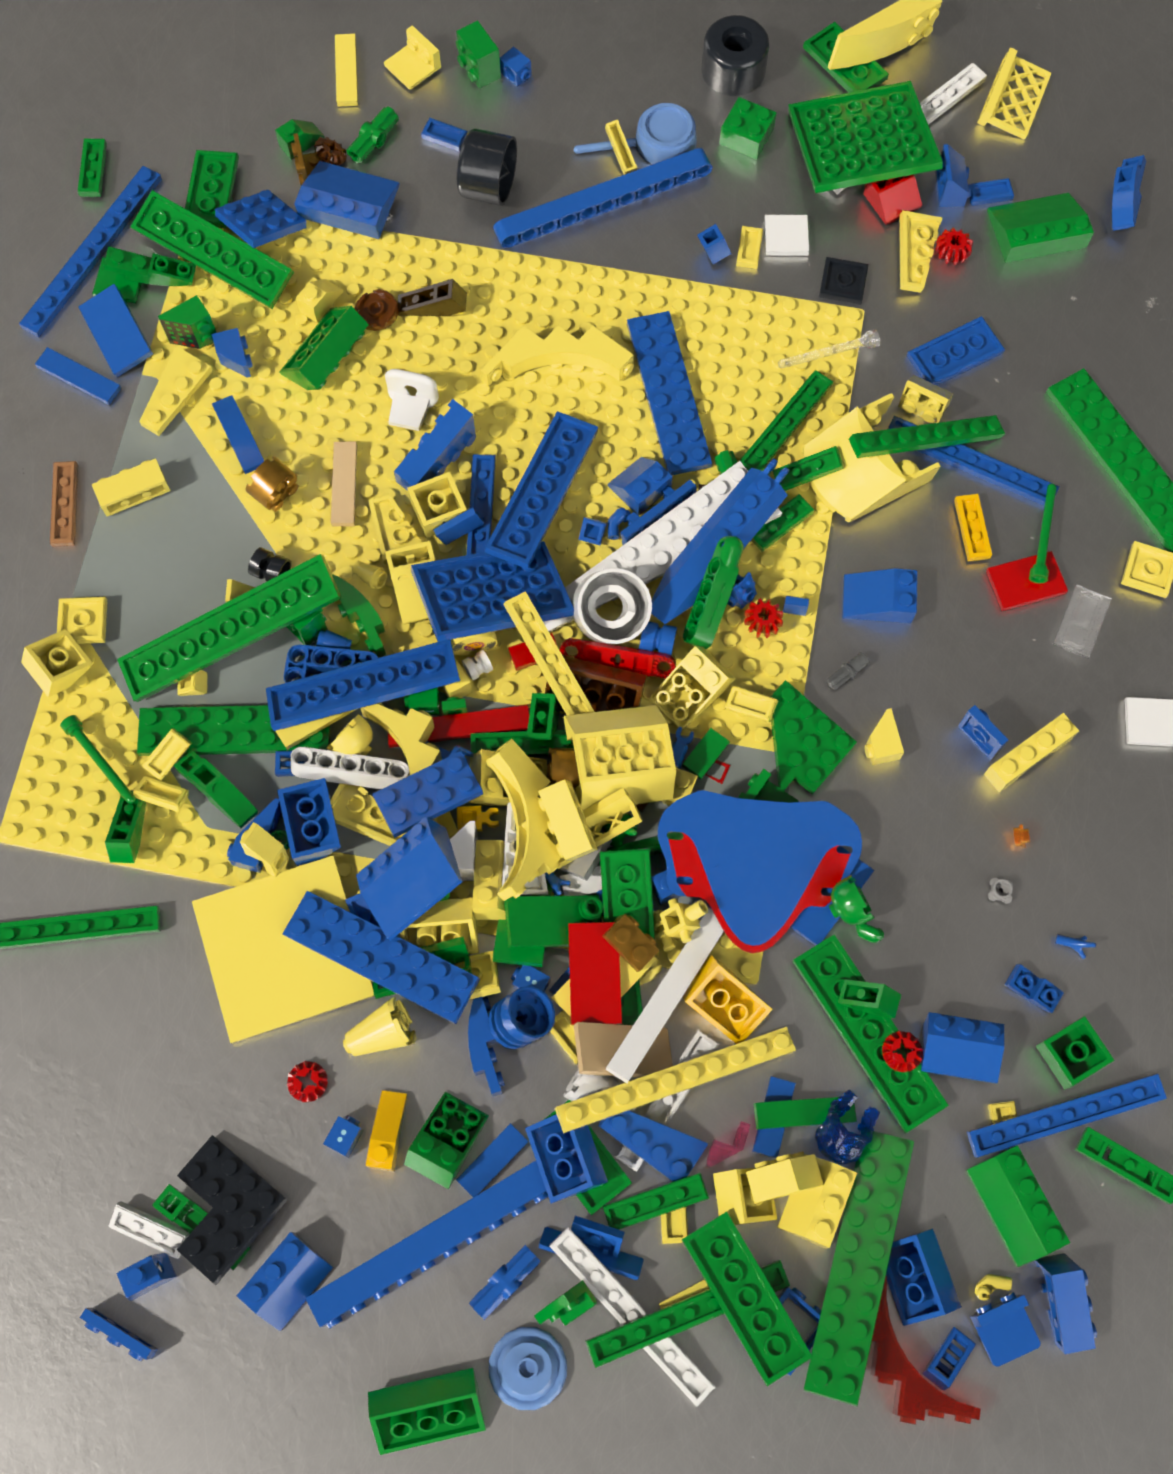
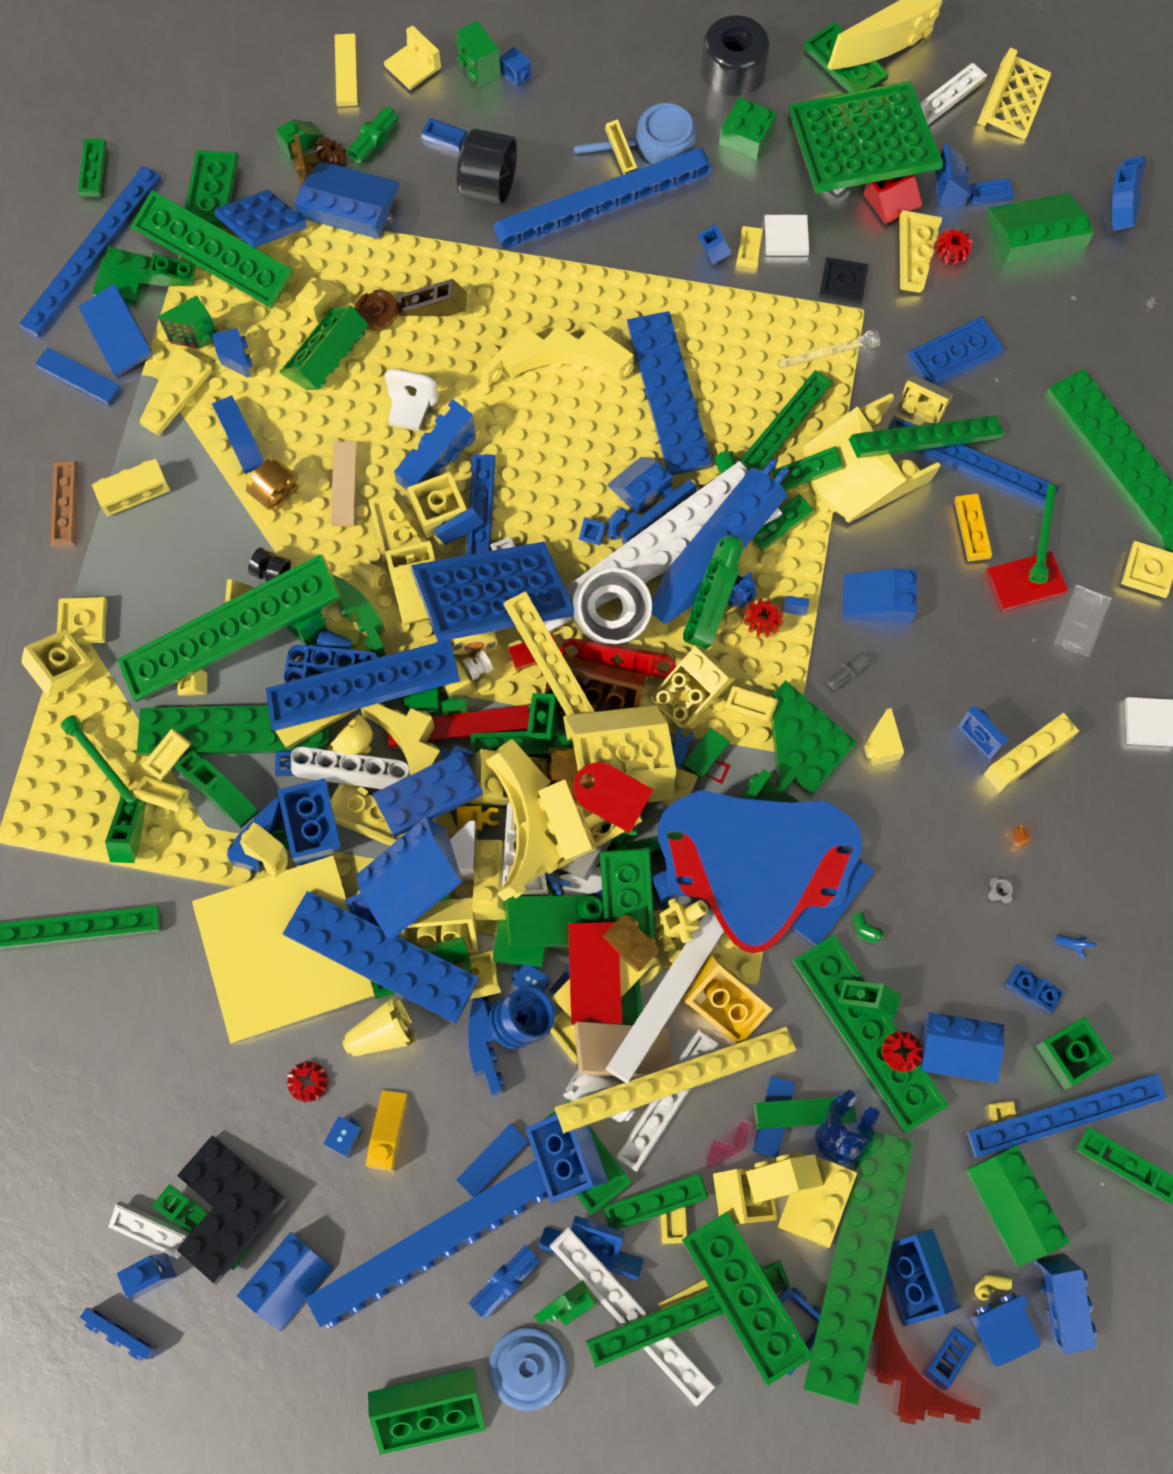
green slope [404,1092,489,1189] -> none
blue plate [485,411,598,569] -> none
blue wing [598,1111,709,1182] -> none
blue wheel [639,622,677,656] -> none
green cylinder [829,874,875,925] -> none
none -> red tile [572,762,654,833]

